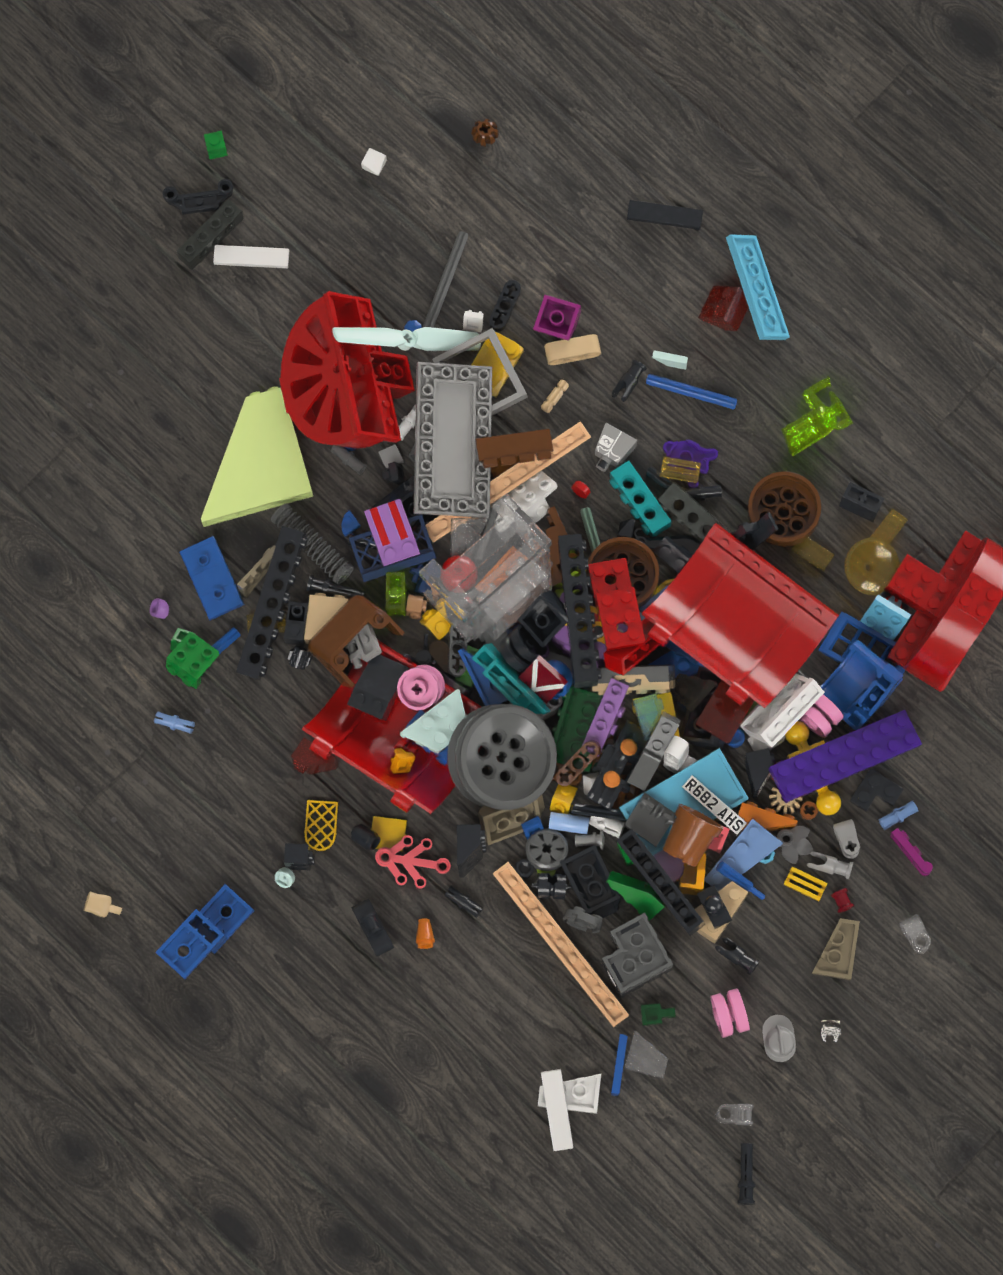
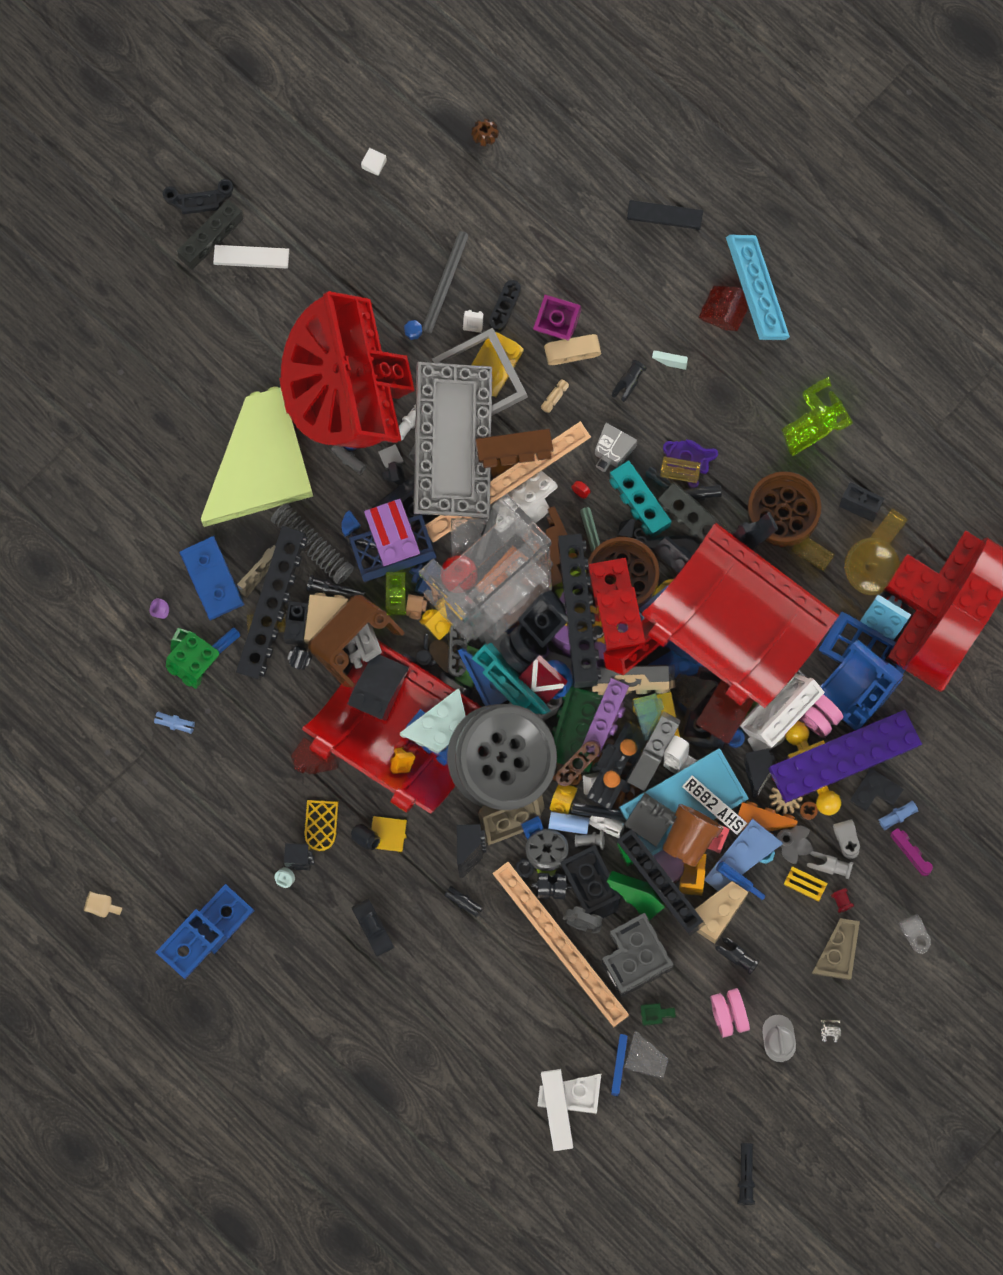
green brick [204,130,228,160] -> none
light aqua piece [332,327,481,351] -> none
coral plant [375,835,451,889] -> none
bright pink wheel [397,665,445,710] -> none
orange cone [416,918,435,949] -> none
blue axle [646,374,737,409] -> none
black tile [697,885,732,929] -> none
clear piece [715,1104,754,1126] -> none

